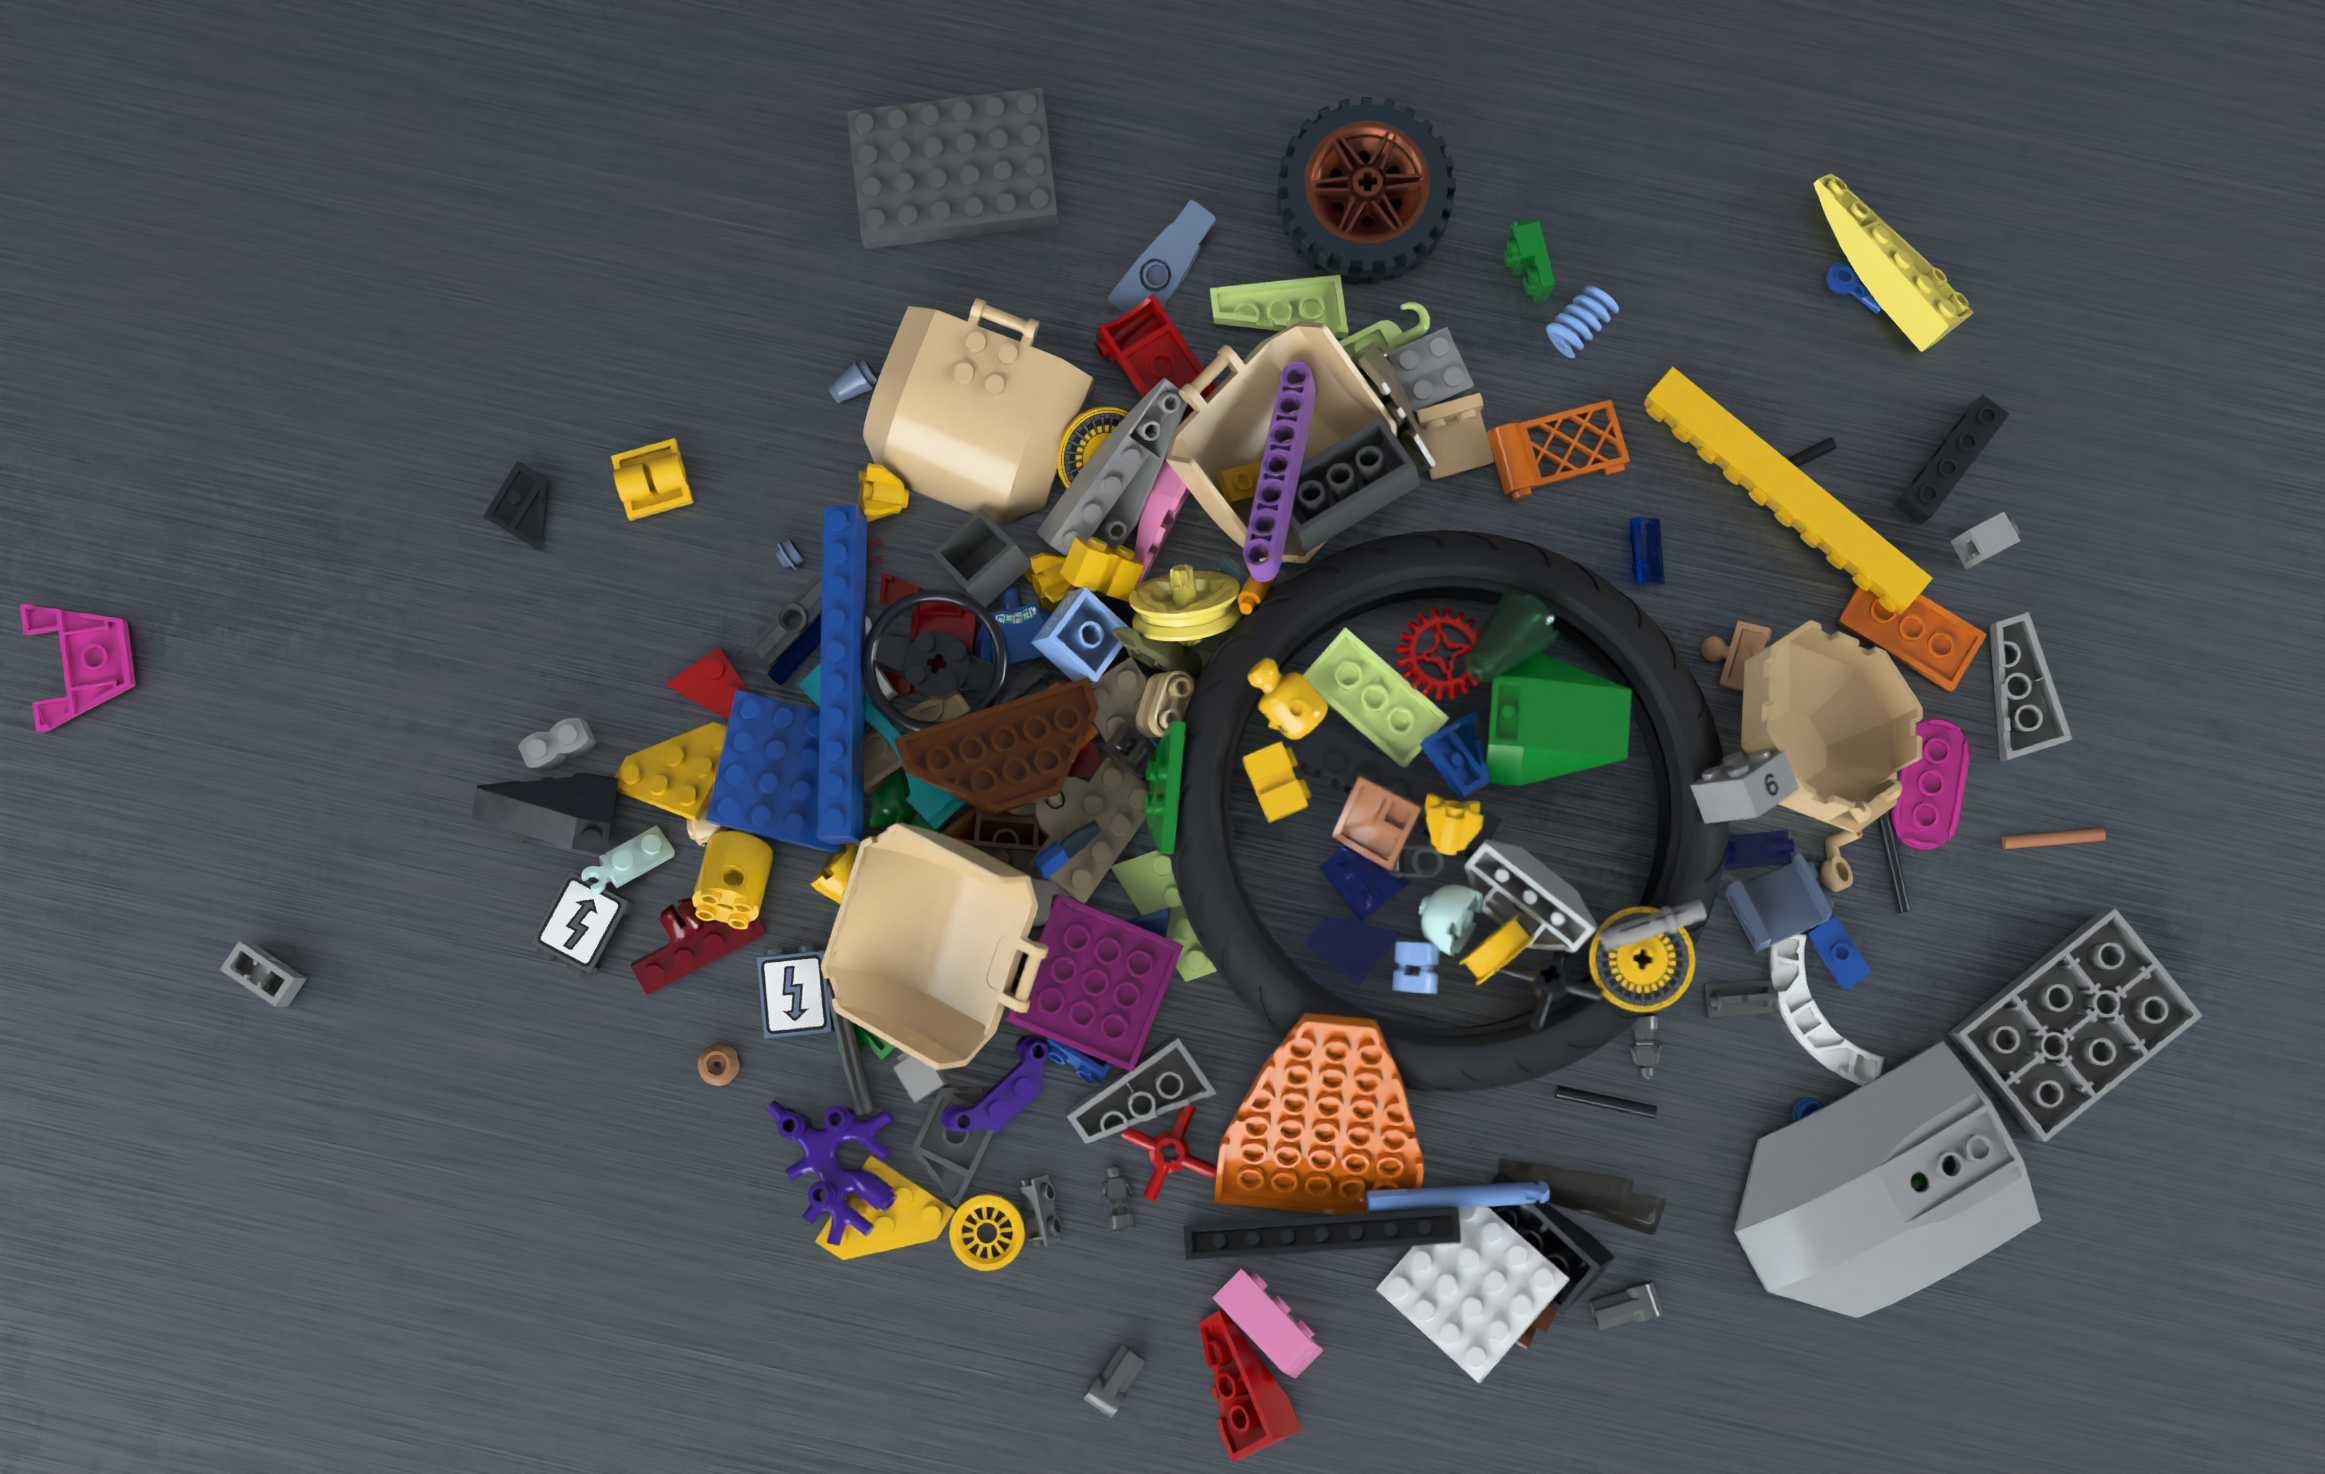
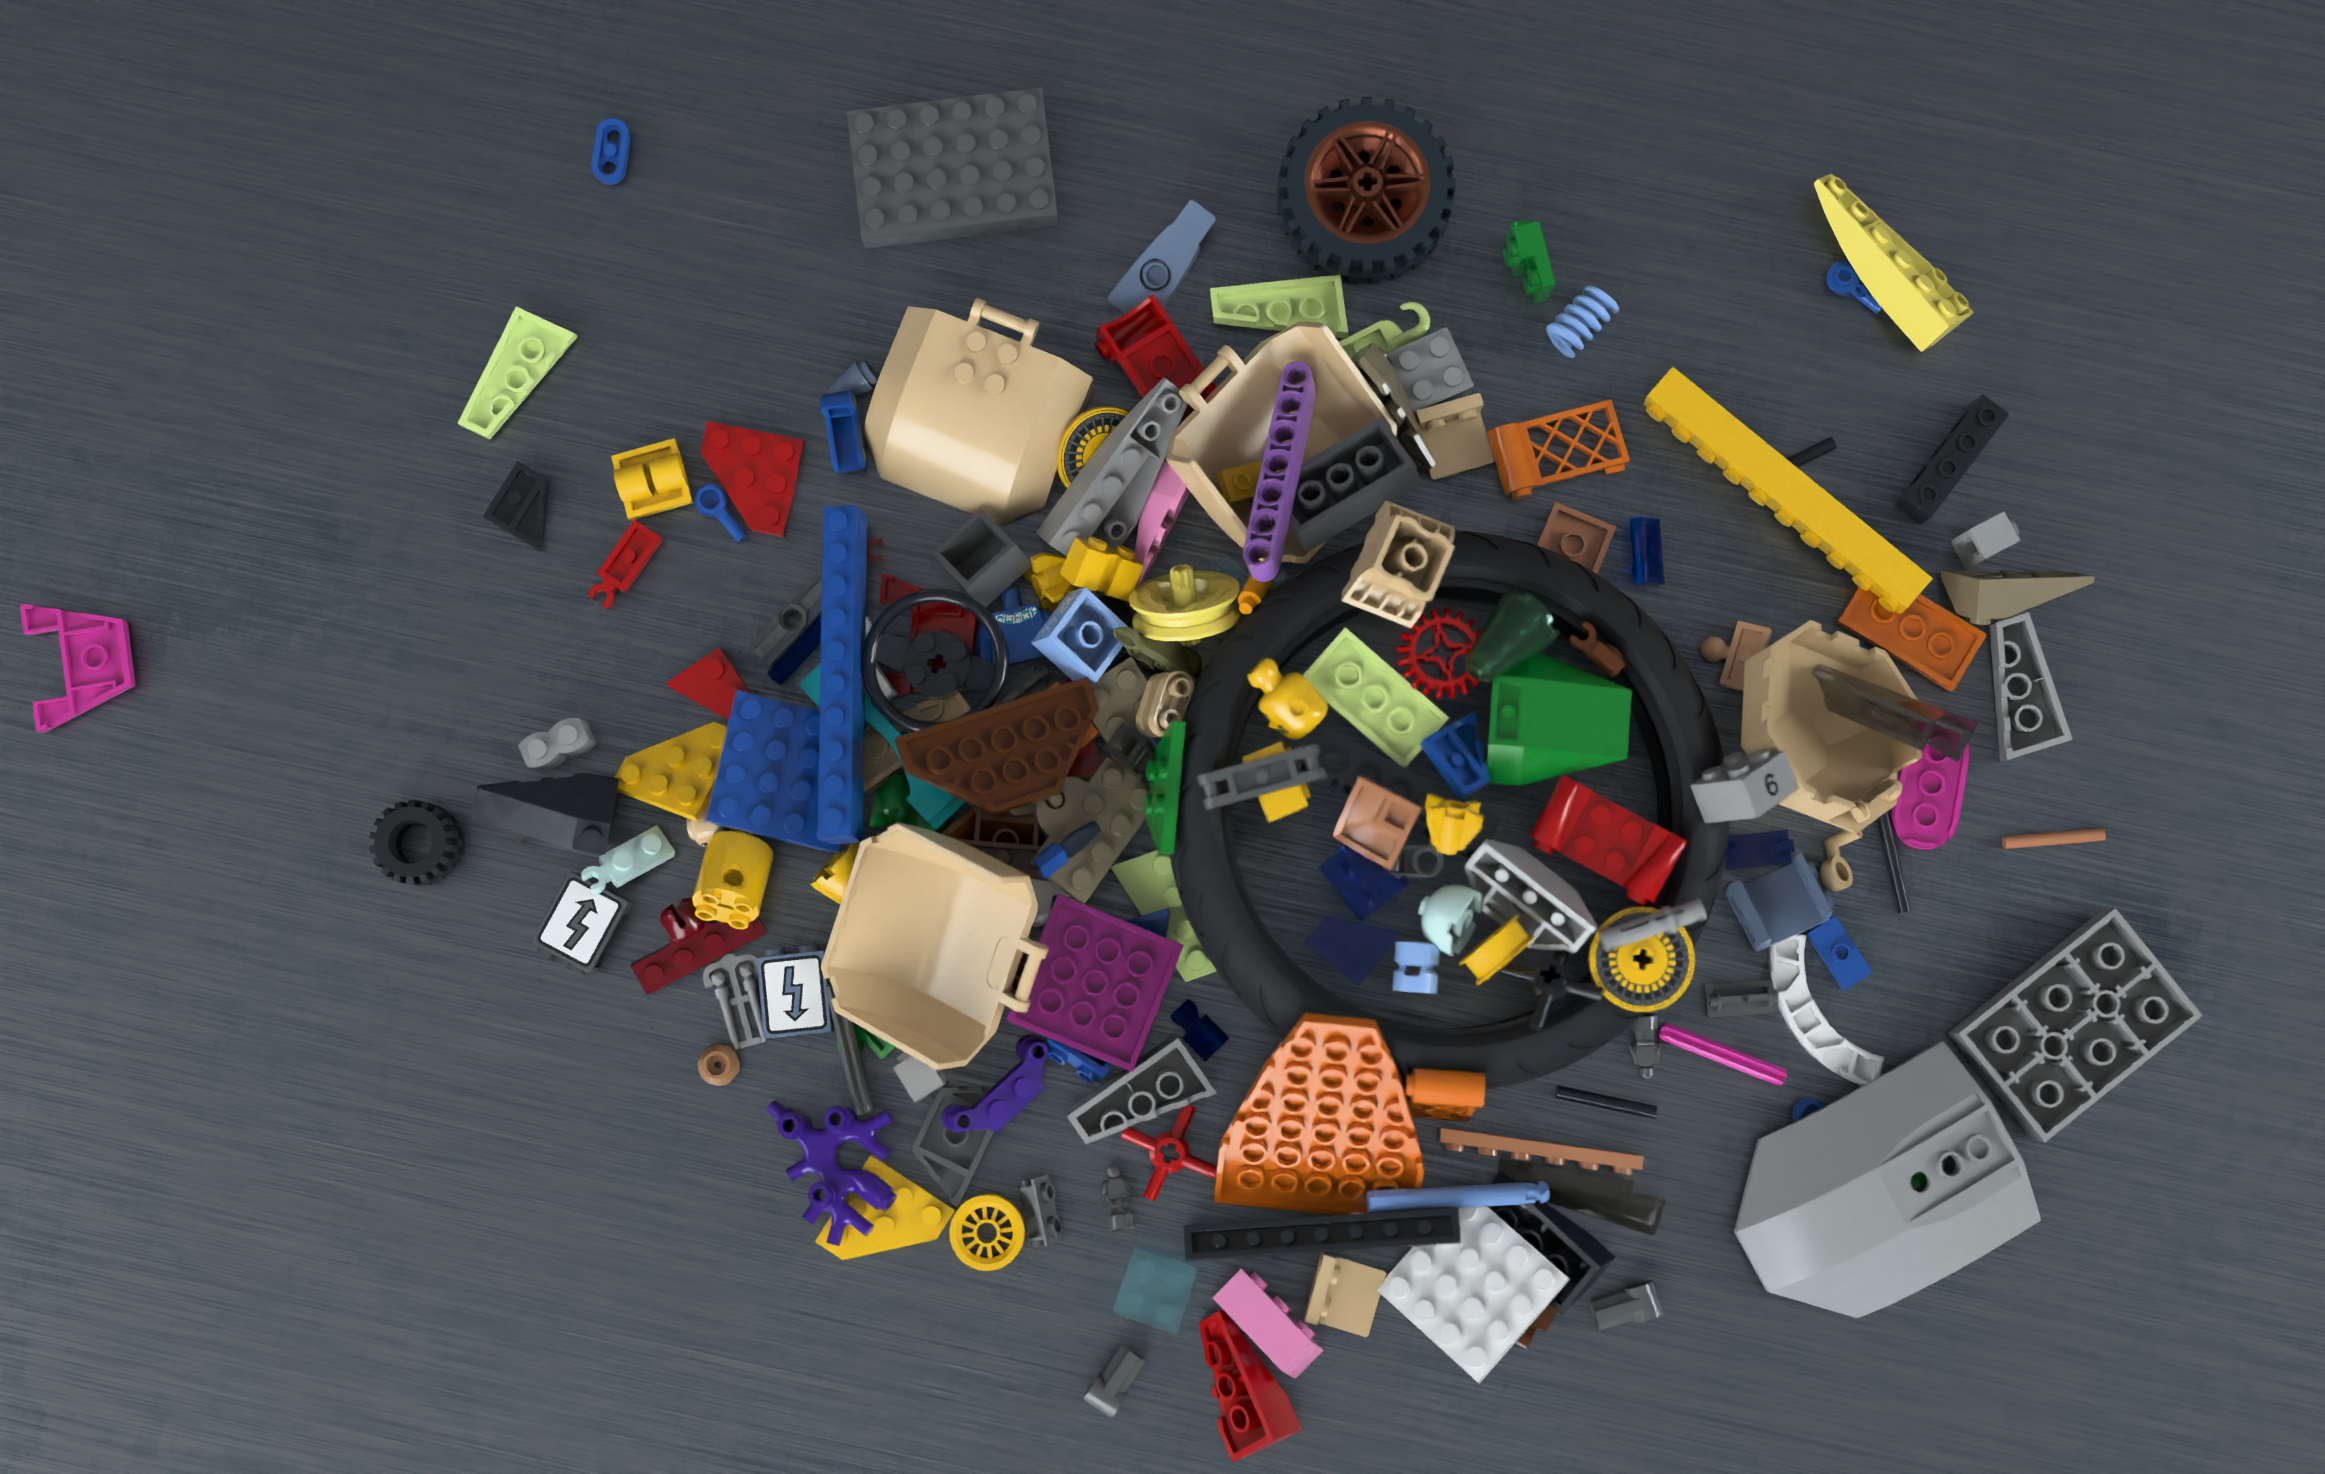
light grey brick [220,941,307,1007] -> none
sand blue plate [775,538,805,569] -> none
yellow brick [857,463,909,523] -> none
none -> black tyre [369,800,463,886]
none -> yellowish green wing [458,306,578,439]
none -> red plate [588,520,663,610]
none -> blue plate [591,118,631,185]
none -> blue plate [694,484,748,542]
none -> red plate [700,421,805,538]
none -> light grey piece [703,953,768,1050]
none -> blue animal [820,390,867,474]
none -> clear light blue plate [1113,1247,1198,1335]
none -> clear blue plate [1171,999,1229,1062]
none -> dark grey plate [1197,744,1327,811]
none -> tan bracket [1302,1252,1386,1337]
none -> tan slope [1342,501,1455,628]
none -> orange piece [1405,1068,1485,1122]
none -> nougat plate [1436,1127,1644,1175]
none -> red piece [1529,775,1687,905]
none -> nougat plate [1537,502,1616,574]
none -> reddish brown plate [1568,621,1626,679]
none -> dark pink axle [1657,1022,1787,1086]
none -> clear smoke wedge [1812,664,1977,762]
none -> dark tan wedge [1941,569,2094,625]

